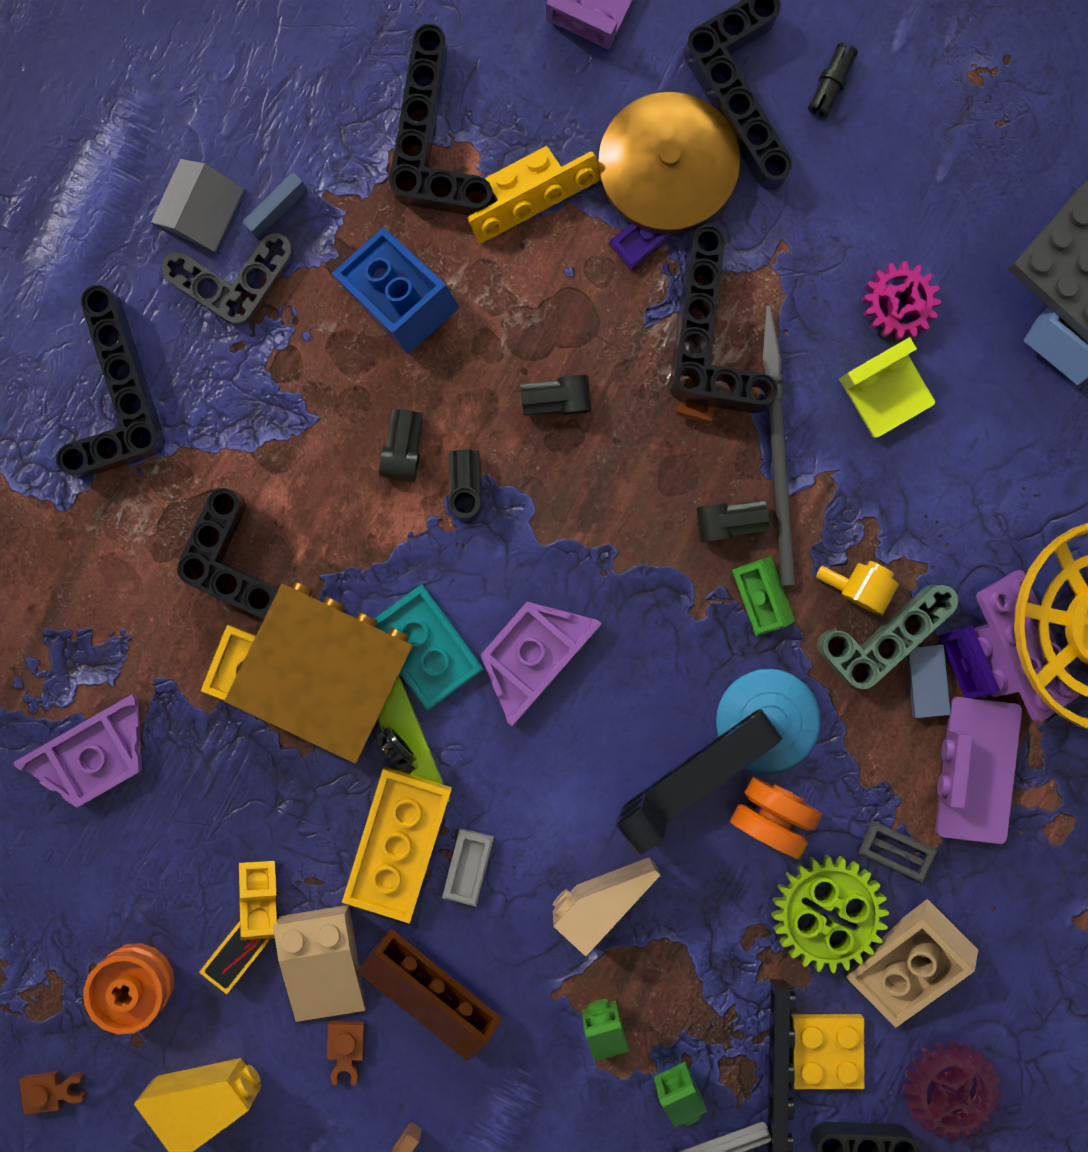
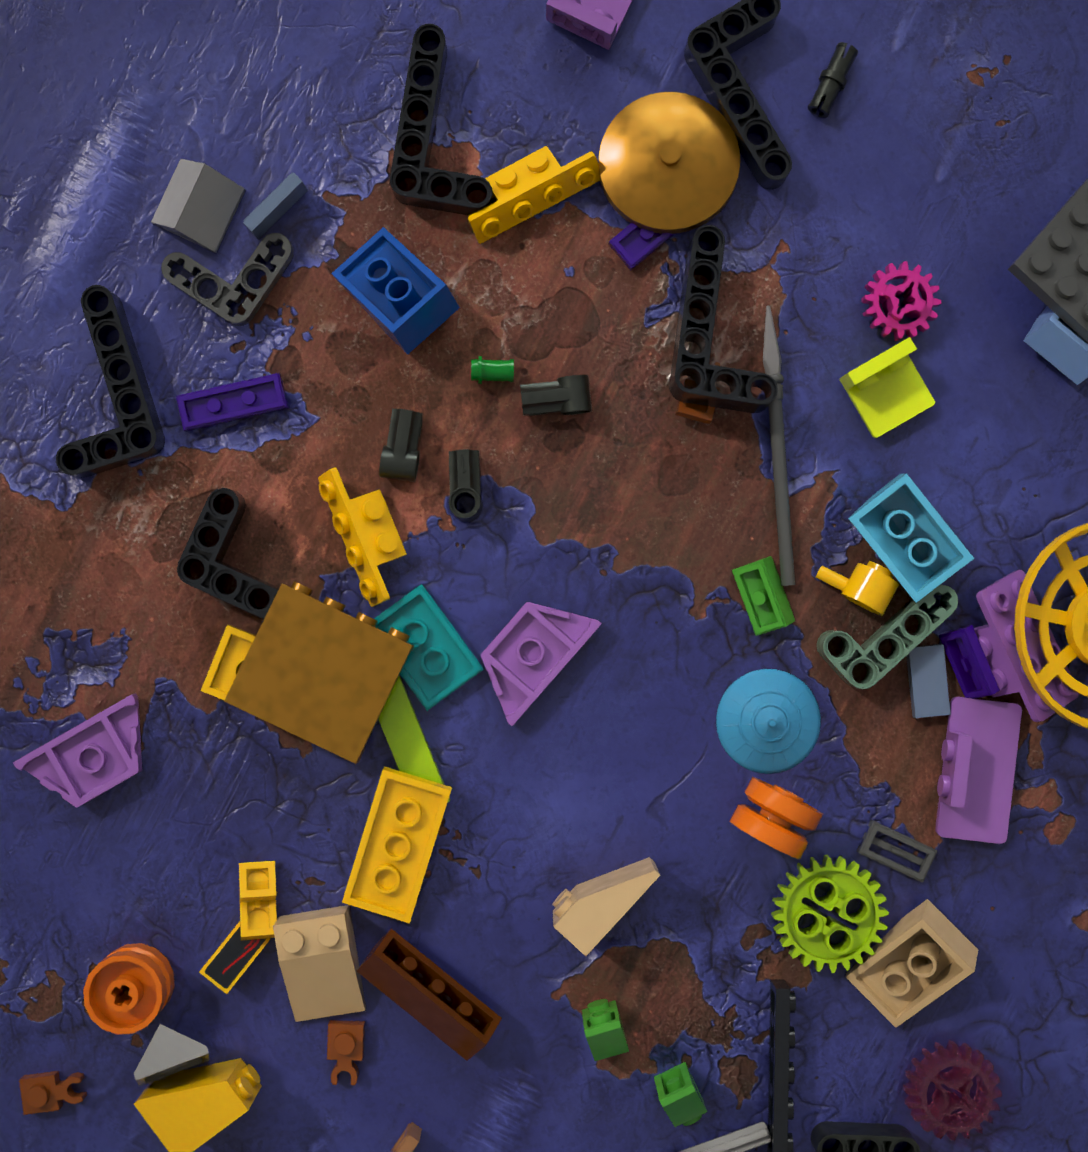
black gear [373,724,417,774] -> none
light grey tile [442,828,494,907] -> none
black beam [616,708,783,856] -> none
pearl dark grey piece [696,501,770,543] -> none
yellow plate [791,1014,864,1089] -> none
none -> light grey slope [134,1024,209,1087]
none -> dark purple tile [176,373,289,432]
none -> yellow bracket [318,467,407,607]
none -> green pin [471,356,514,384]
none -> medium azure slope [848,474,974,603]

